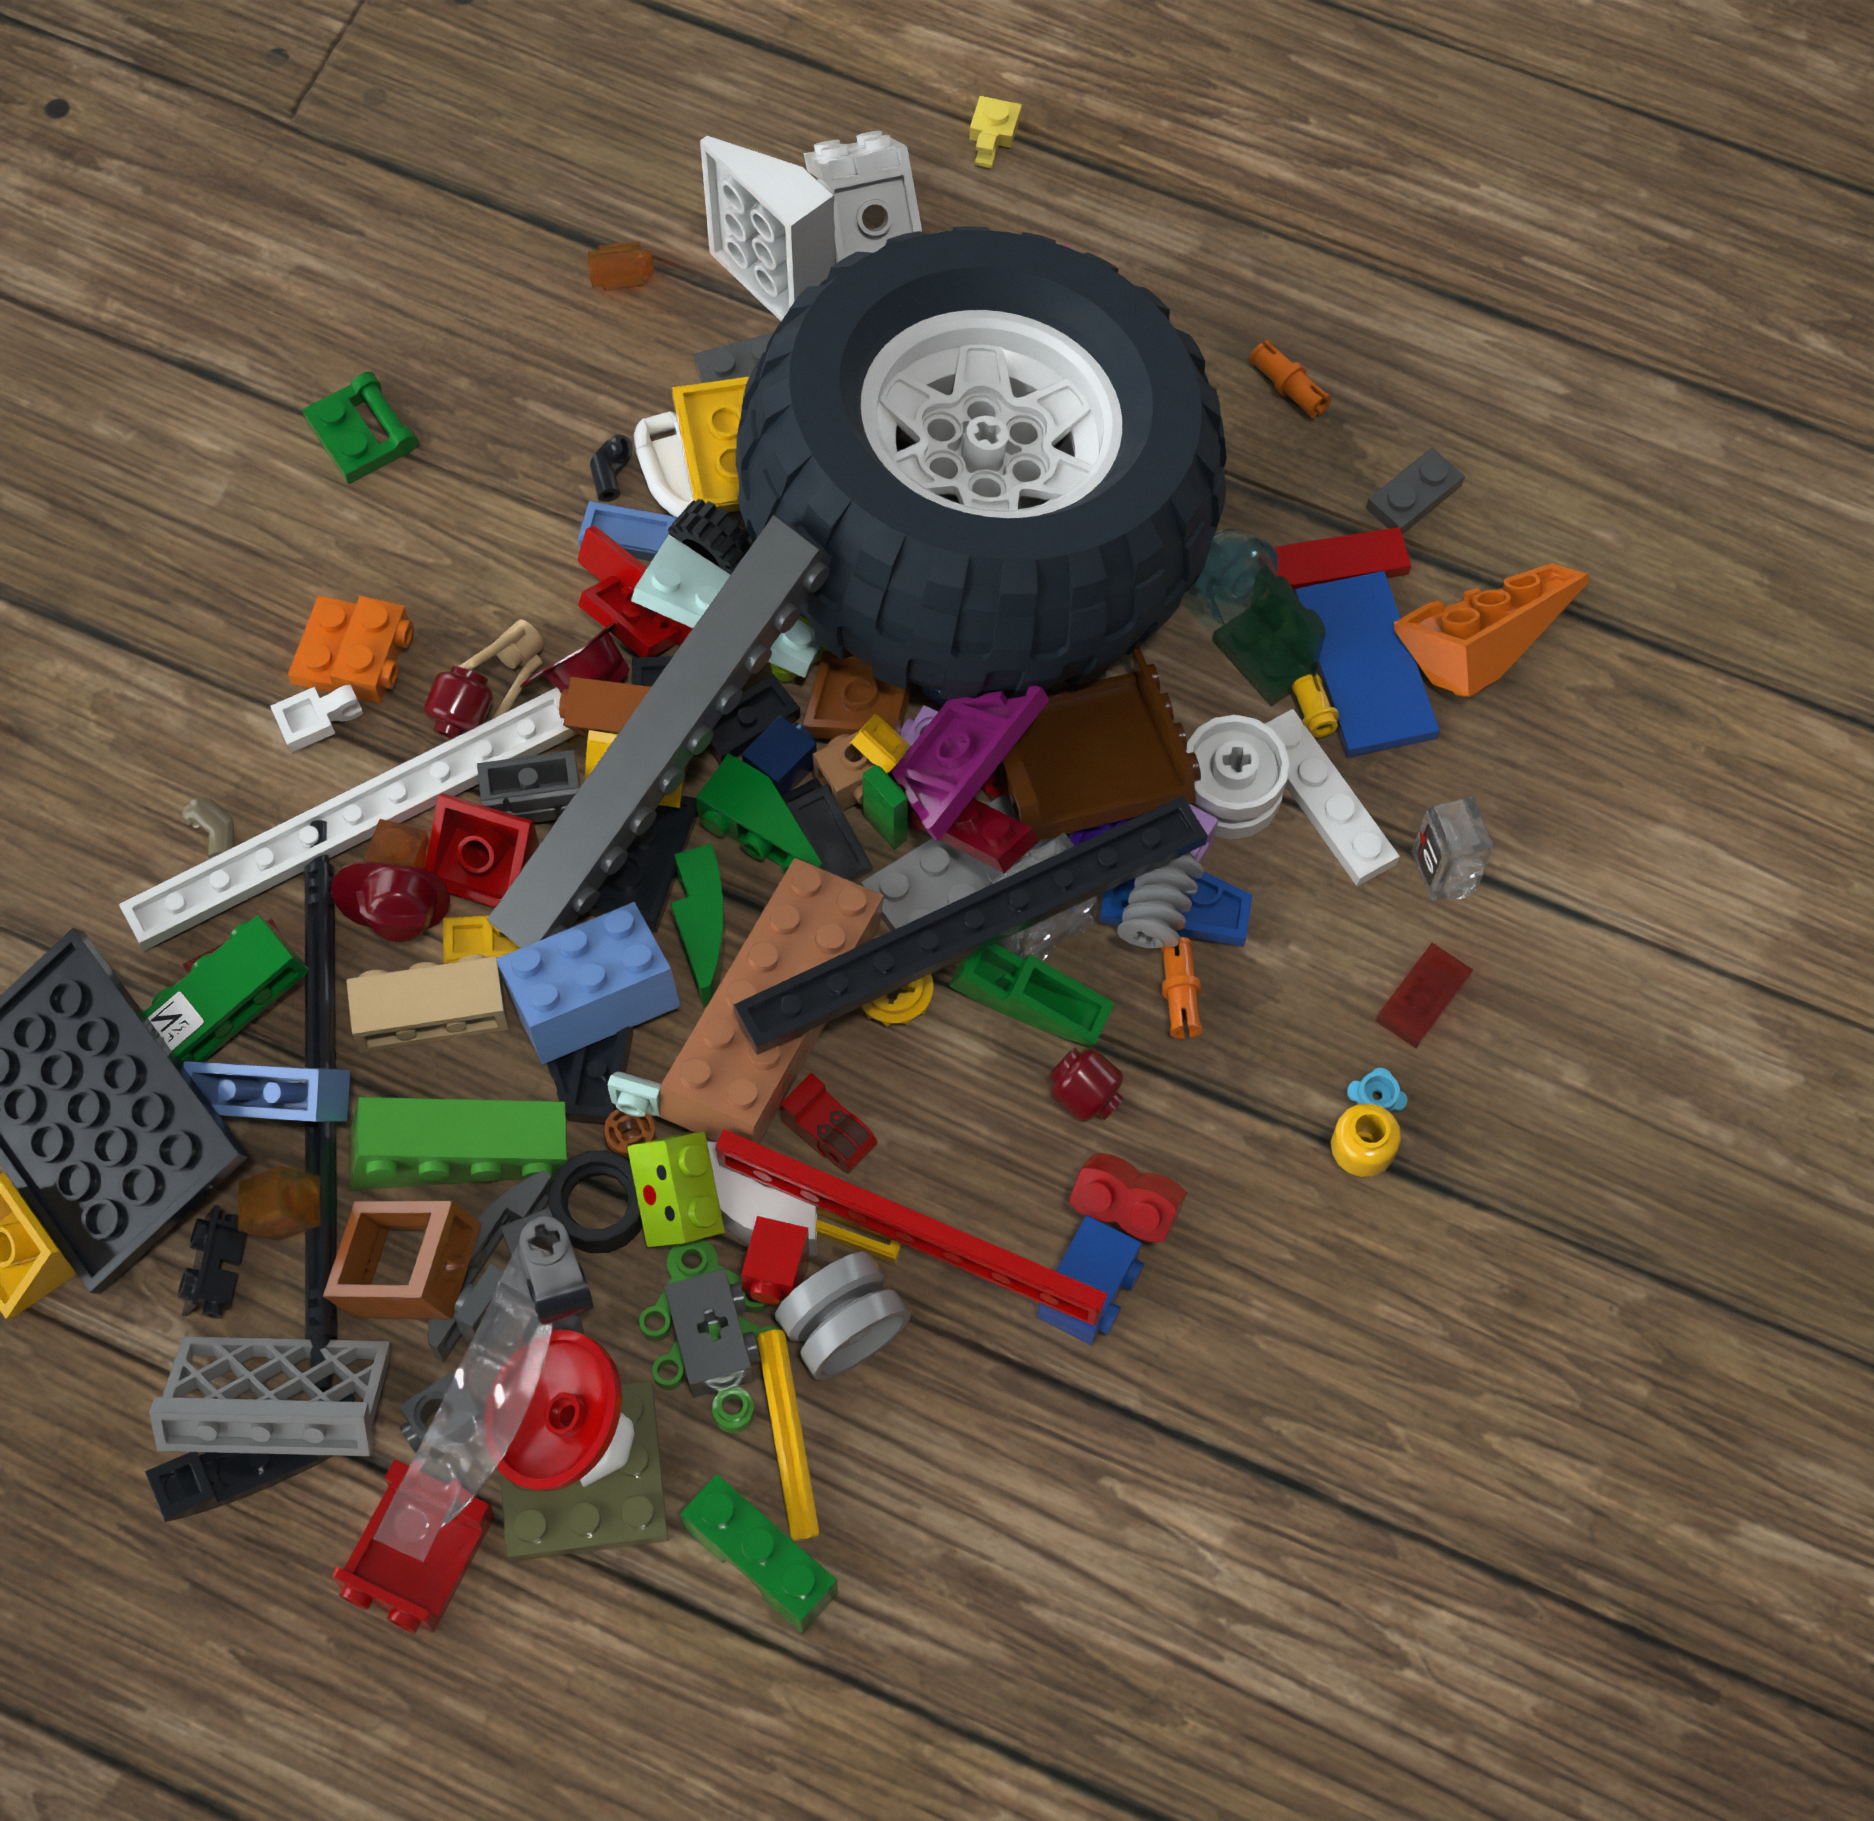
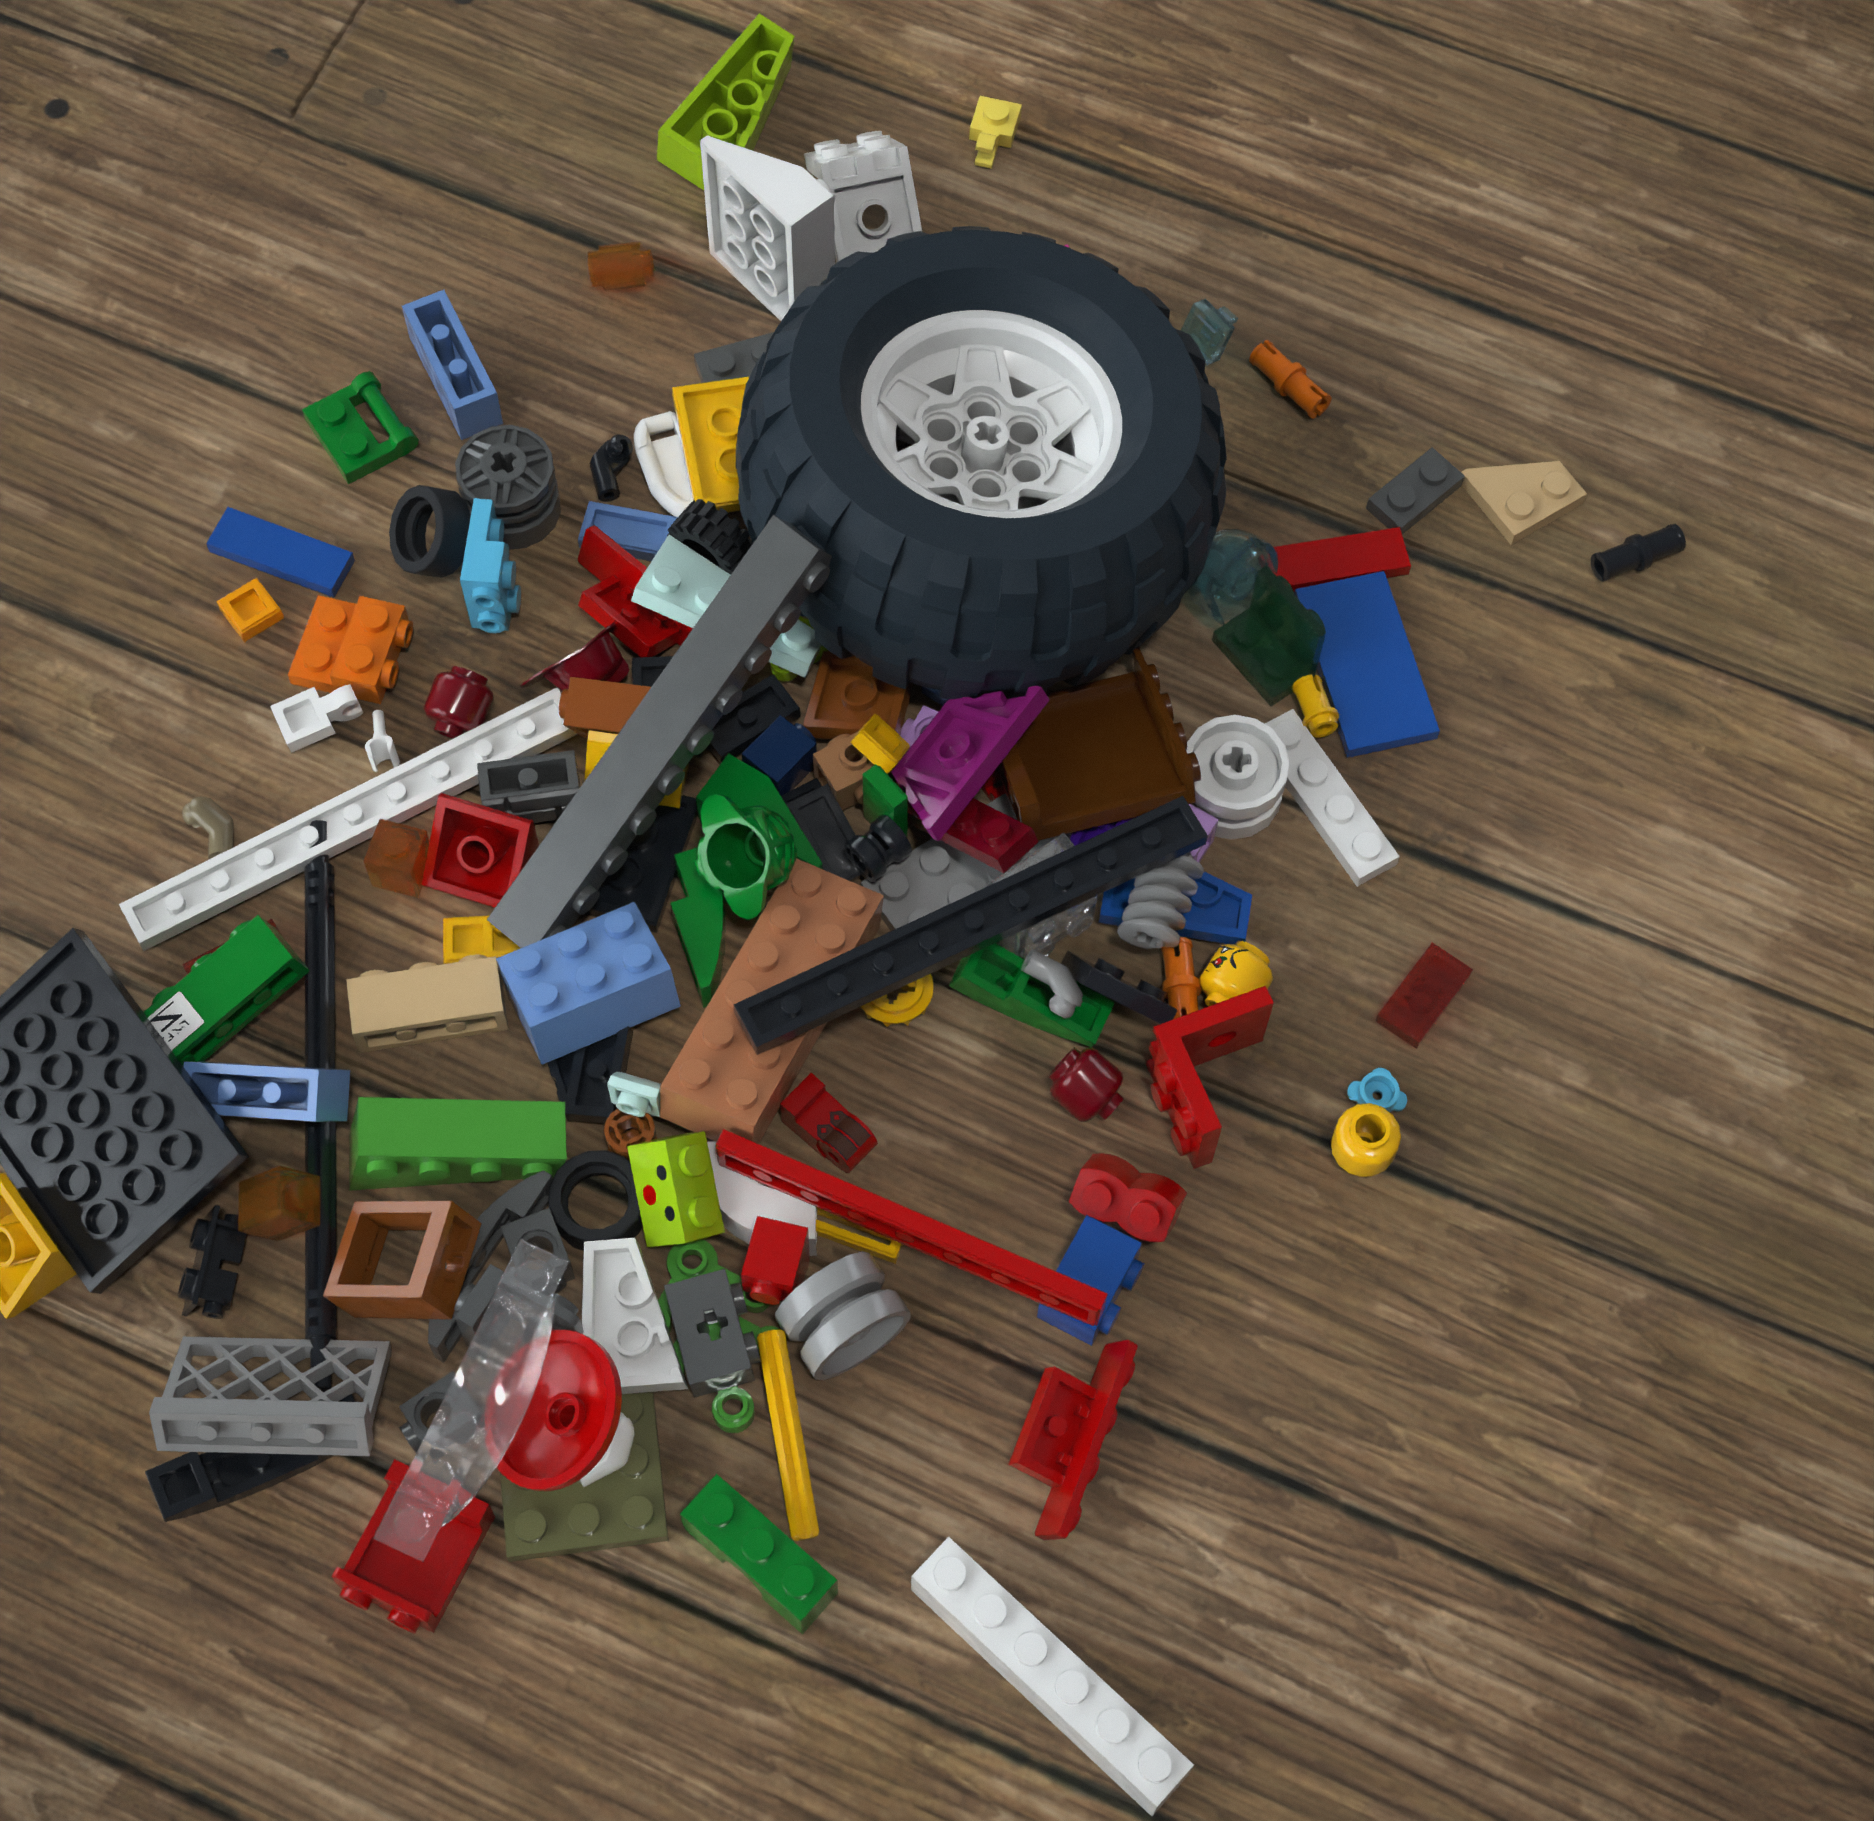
dark red piece [331,862,450,942] -> none
tan plant [458,619,545,719] -> none
piece [517,1216,594,1326] -> none
orange wedge [1394,563,1589,697] -> none
clear brick [1412,796,1494,901] -> none
none -> blue tile [206,507,355,598]
none -> light orange tile [216,577,284,642]
none -> white hand [365,710,400,772]
none -> black tyre [389,485,471,578]
none -> medium blue brick [402,290,503,440]
none -> dark grey wheel [455,425,561,550]
none -> medium azure plate [460,498,521,633]
none -> white wing [582,1237,688,1394]
none -> lime wedge [657,13,795,190]
none -> green piece [694,794,797,920]
none -> black wheel [844,815,912,882]
none -> white brick [911,1537,1194,1816]
none -> red bracket [1009,1340,1138,1540]
none -> light grey arm [1021,949,1083,1018]
none -> black wing [1061,951,1178,1024]
none -> red bracket [1146,986,1274,1169]
none -> clear light blue tile [1181,298,1238,365]
none -> yellow head [1199,941,1273,1007]
none -> tan wing [1461,461,1587,545]
none -> black pin [1591,524,1686,582]

